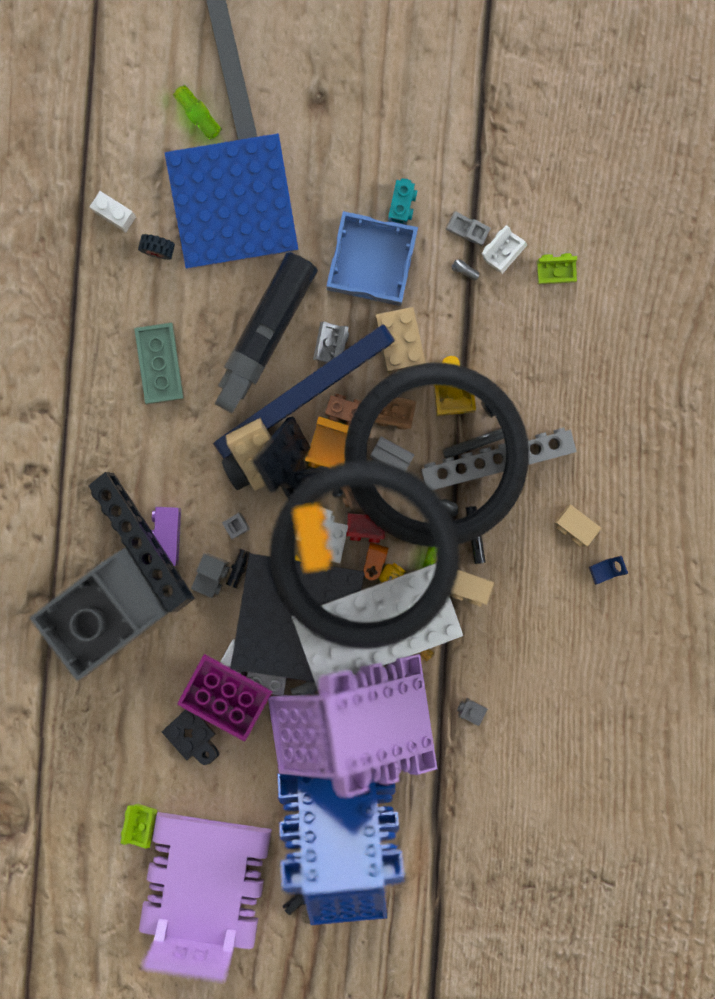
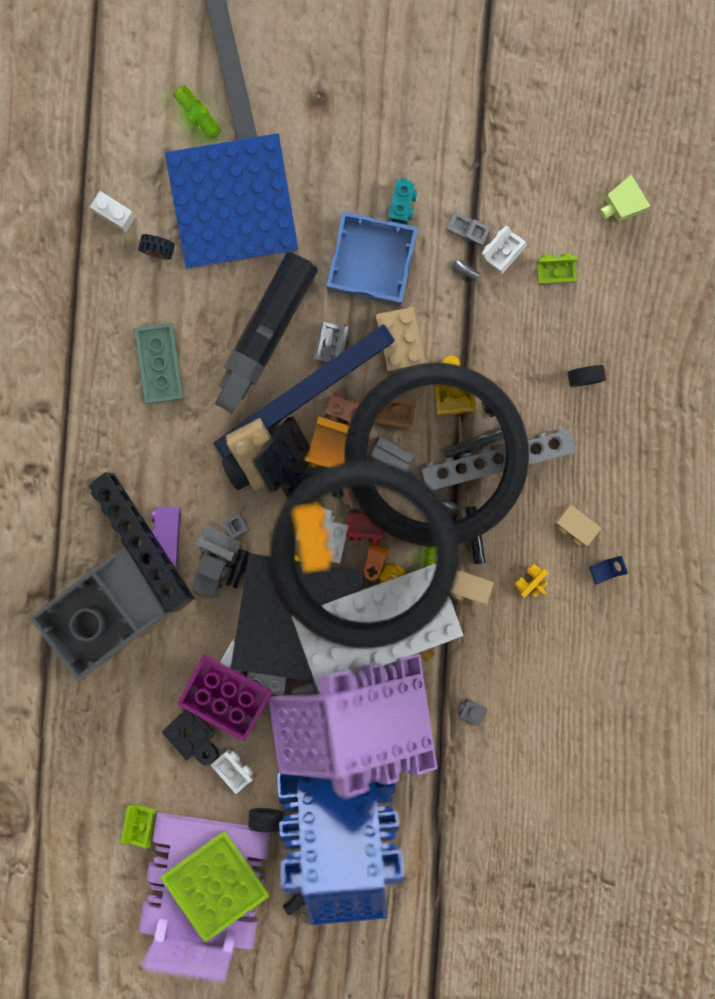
none -> lime plate [160,830,270,943]
none -> light grey bracket [196,526,241,562]
none -> white bracket [210,749,254,794]
none -> black tyre [248,808,284,832]
none -> yellow hips [514,564,548,598]
none -> black tyre [567,365,606,387]
none -> yellowish green torso [600,175,650,221]

